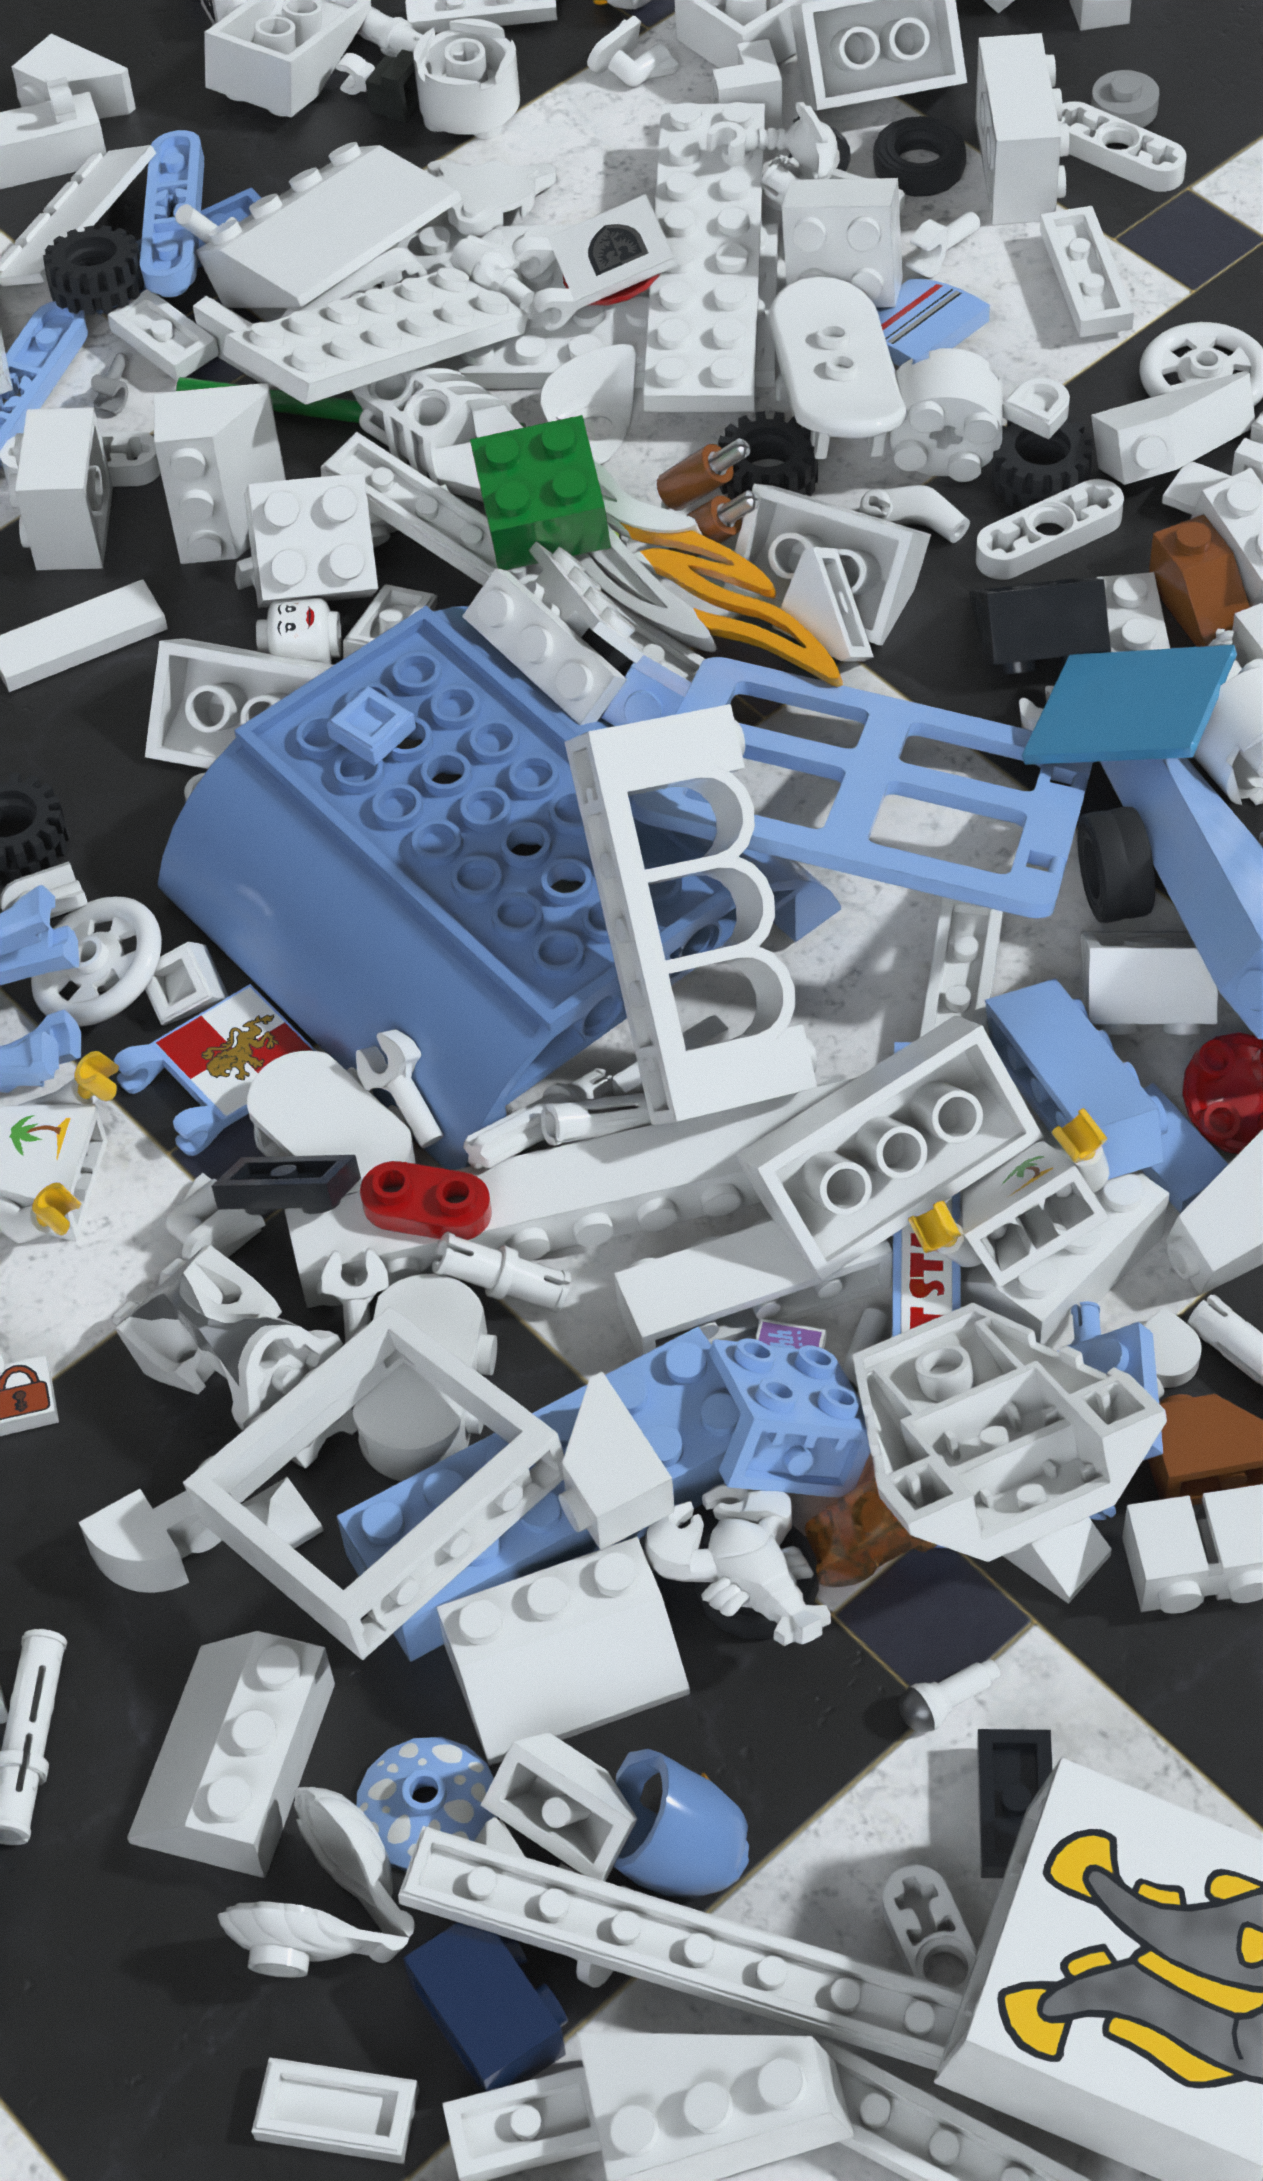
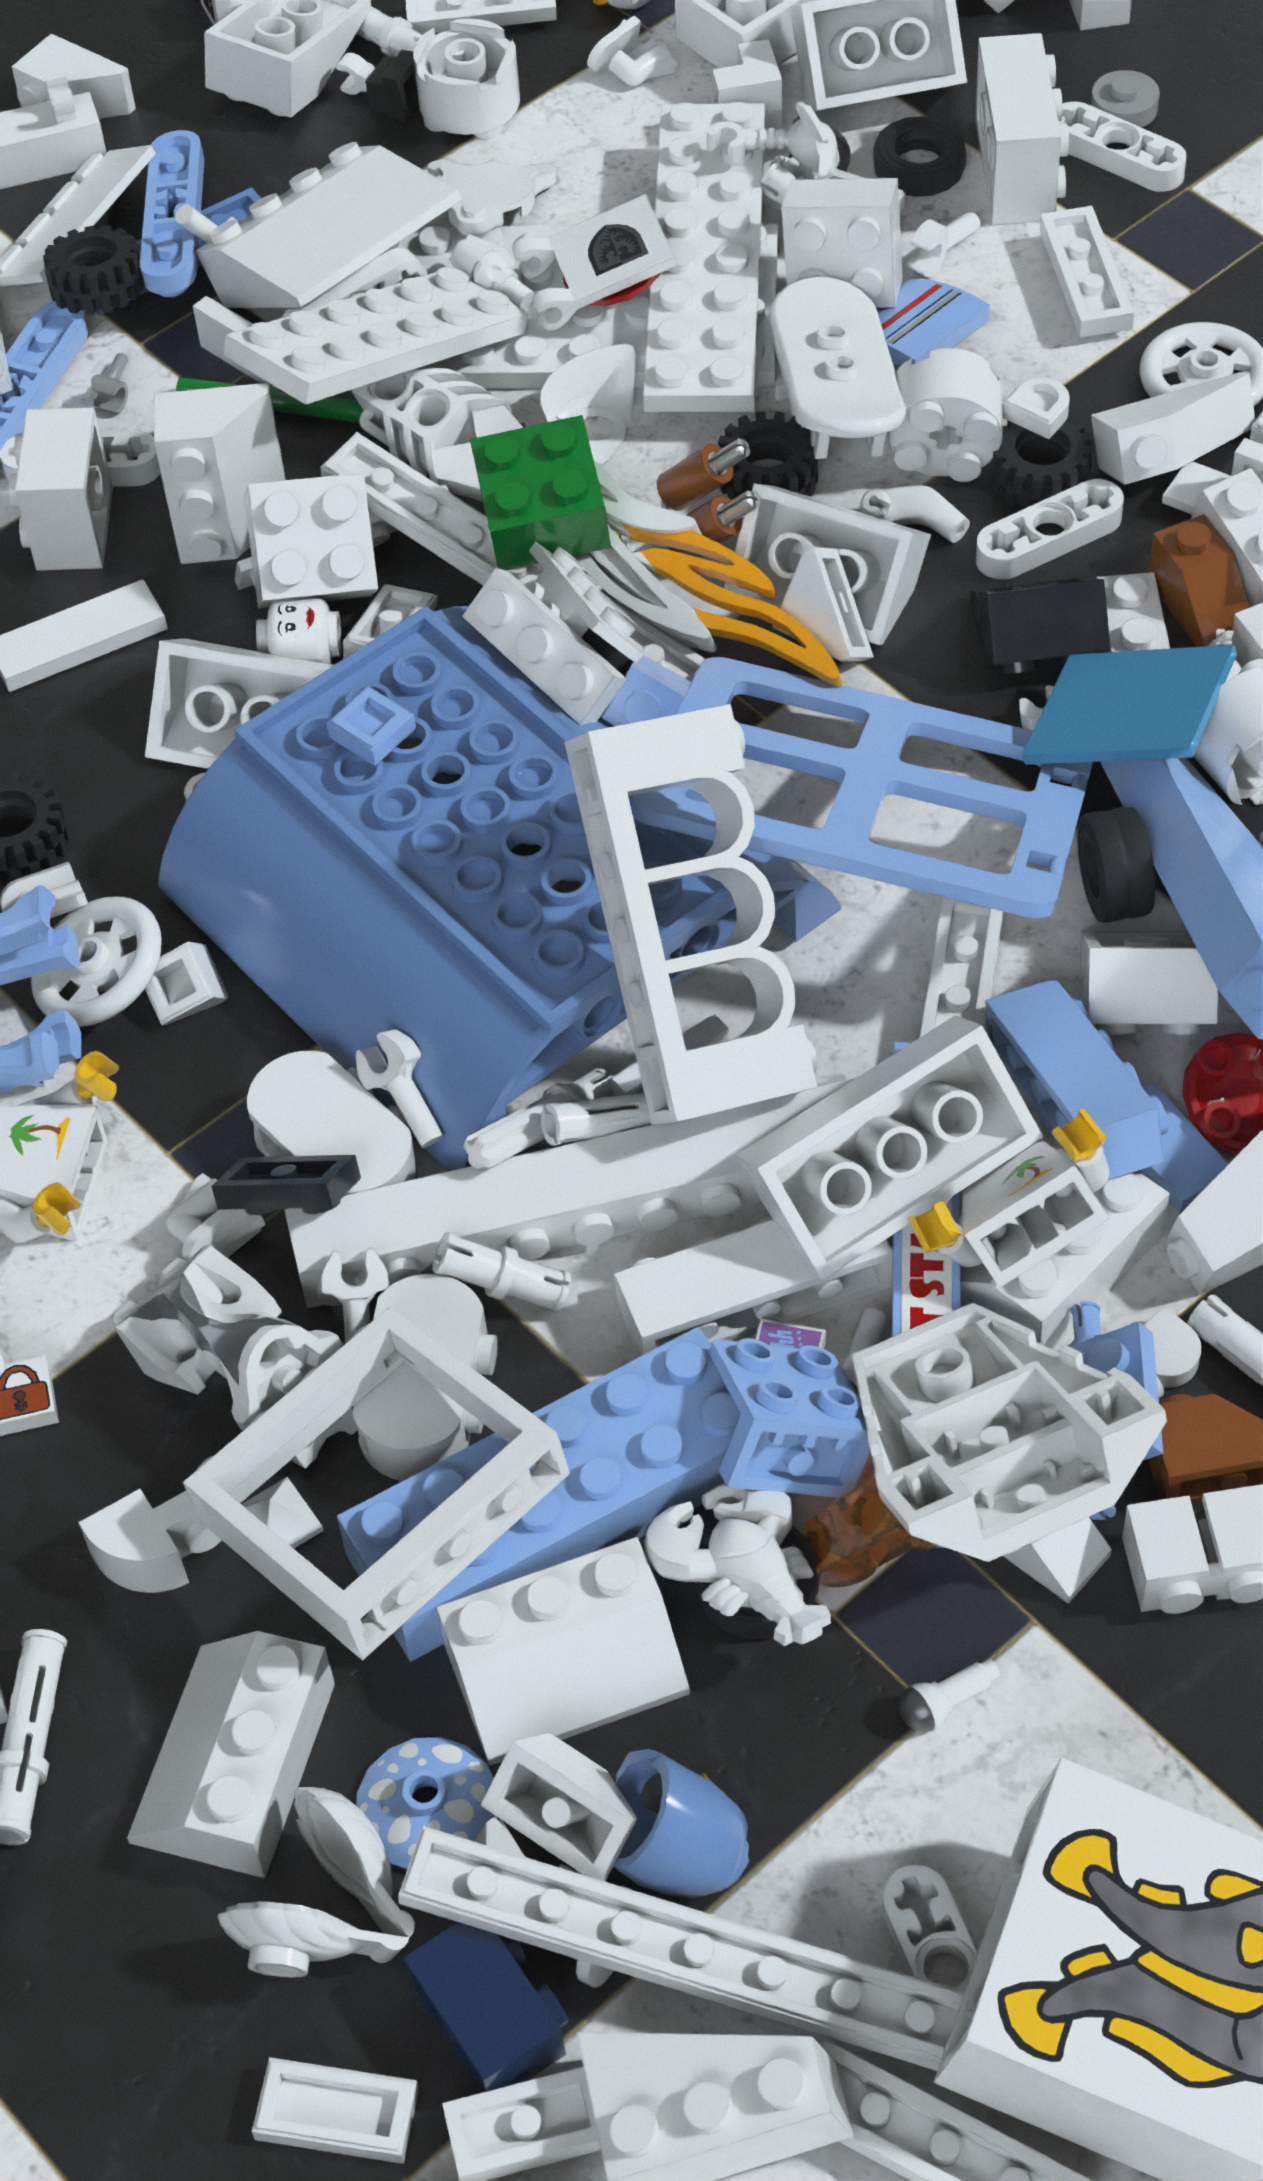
white plate [107,289,219,381] -> none
flag [114,984,316,1156] -> none
red plate [360,1161,492,1240] -> none
white slope [559,1371,675,1551] -> none
black plate [977,1729,1053,1878] -> none

